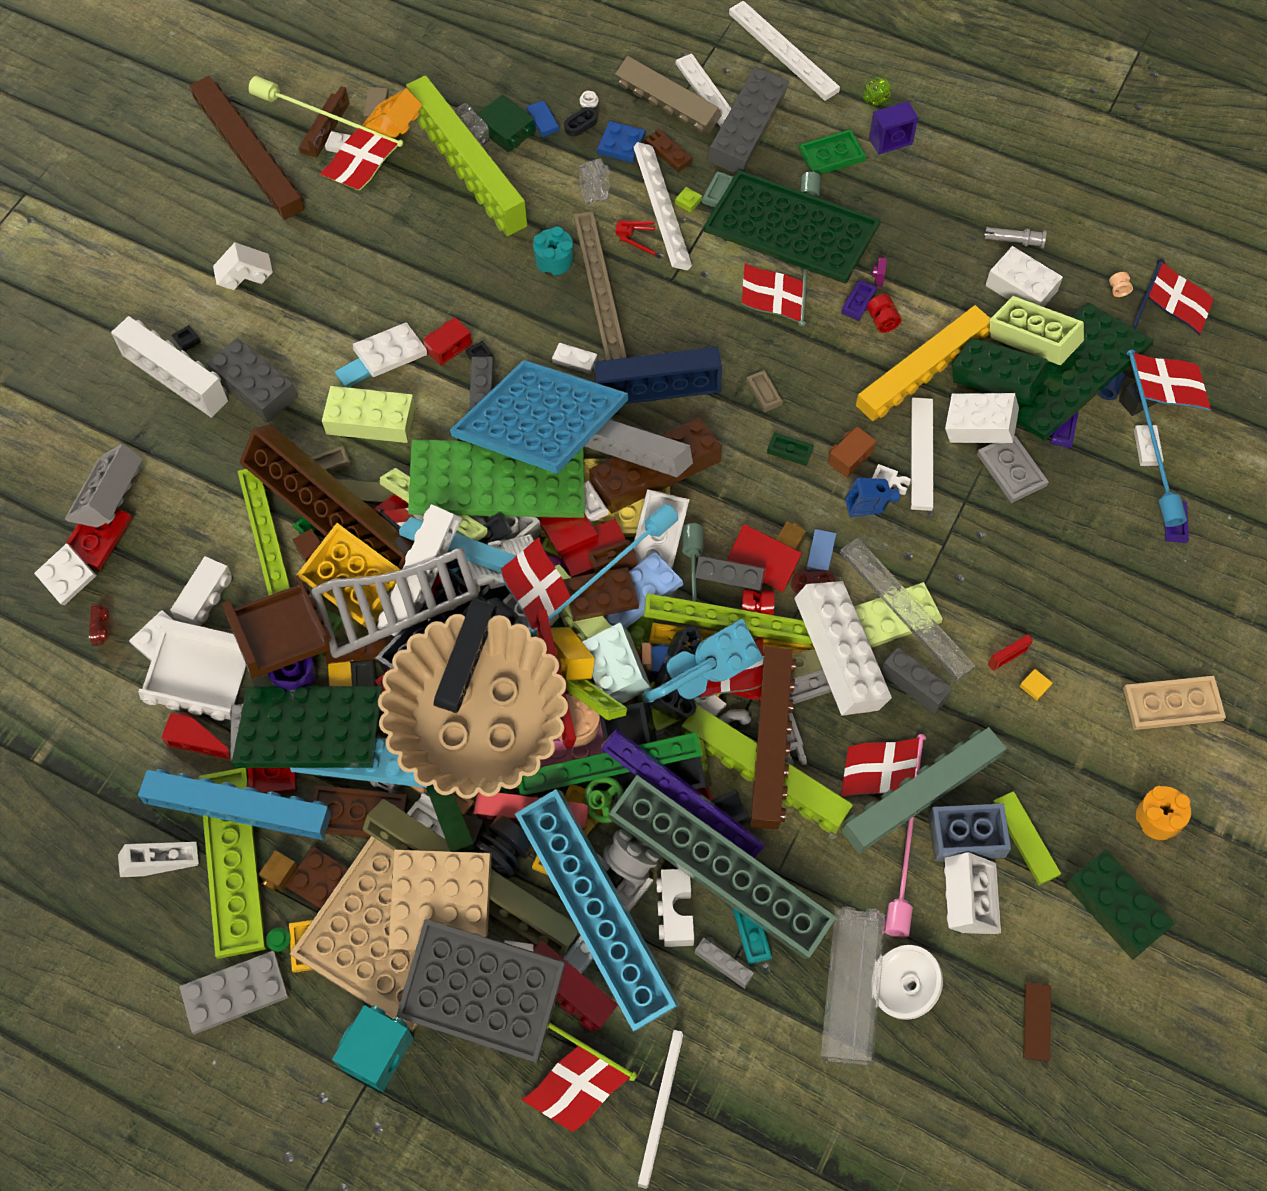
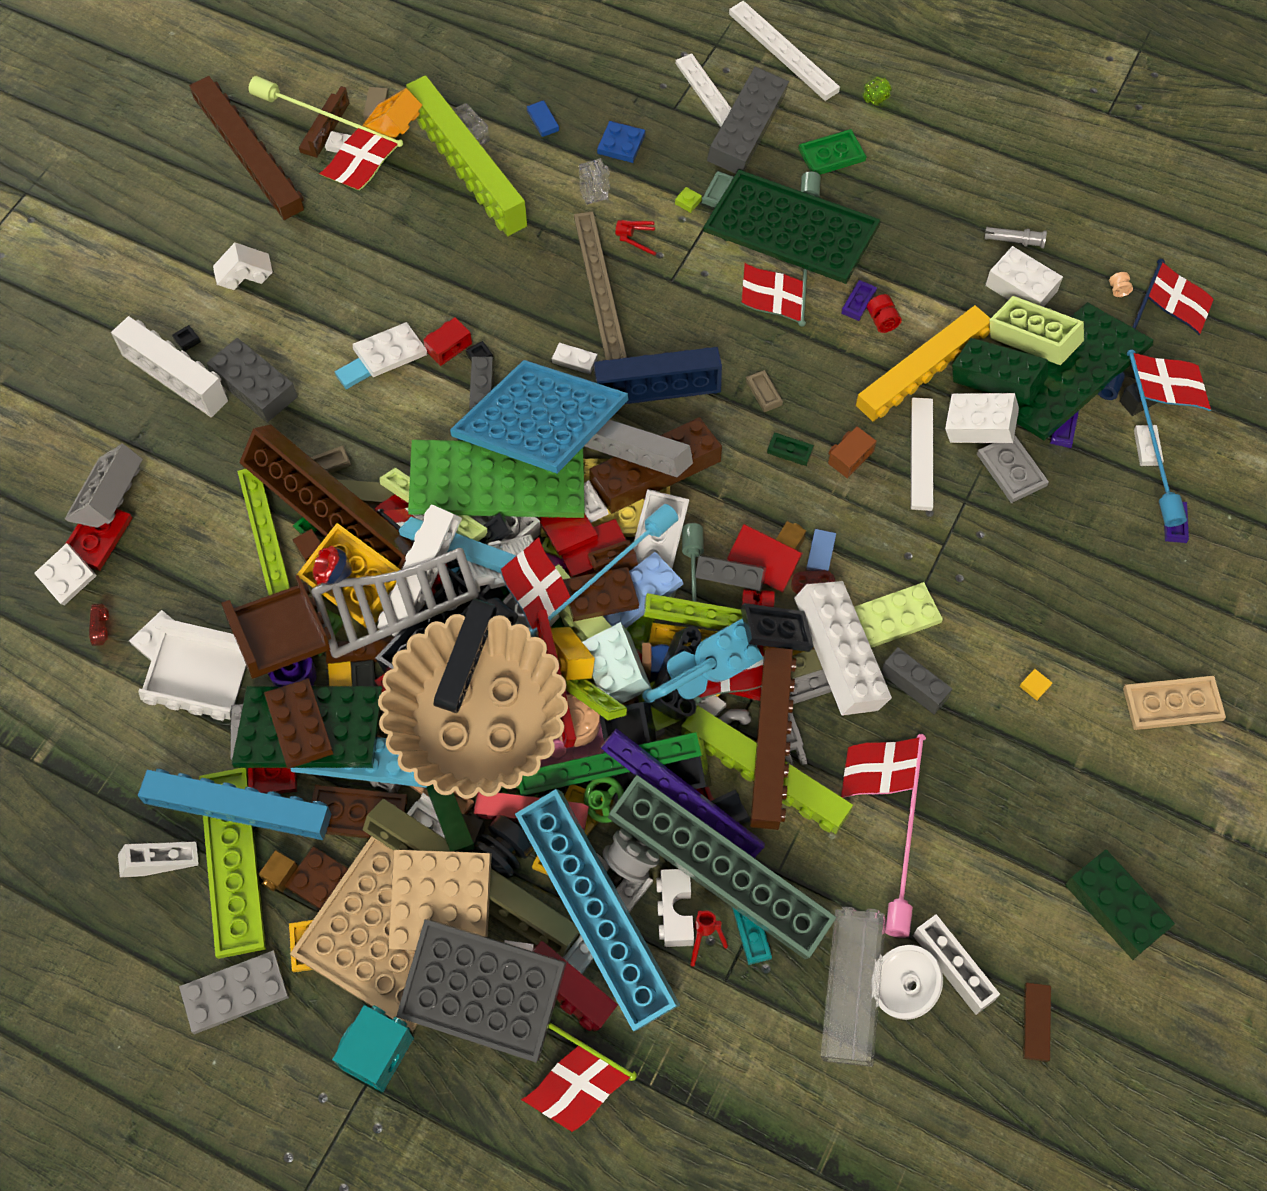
red slope [161,712,231,760] -> none
white brick [170,557,232,626] -> none
green plate [266,927,291,952] -> none
yellowish green brick [322,386,415,443] -> none
dark green brick [475,95,536,153] -> none
teal brick [533,226,574,275] -> none
black plate [564,107,598,136] -> none
white plate [580,91,598,108] -> none
dark tan brick [615,56,722,134] -> none
white plate [634,142,692,271] -> none
white tile [638,1030,683,1189] -> none
reddish brown hinge [644,129,692,172] -> none
light grey piece [695,938,754,989] -> none
clear plate [840,538,975,682] -> none
sand green brick [842,727,1007,854] -> none
blue torso [845,478,900,518] -> none
dark purple brick [869,101,918,155] -> none
magenta plate [872,257,887,287] -> none
white plate [872,464,911,495] -> none
sand blue brick [929,804,1011,861] -> none
white slope [944,852,1001,934] -> none
red tile [988,635,1033,671] -> none
lime tile [992,791,1061,886] -> none
light orange brick [1136,786,1191,840] -> none
none -> reddish brown plate [264,678,333,769]
none -> hair [313,545,352,586]
none -> red plant [690,911,728,967]
none -> black plate [741,603,814,652]
none -> white brick [913,914,1000,1015]

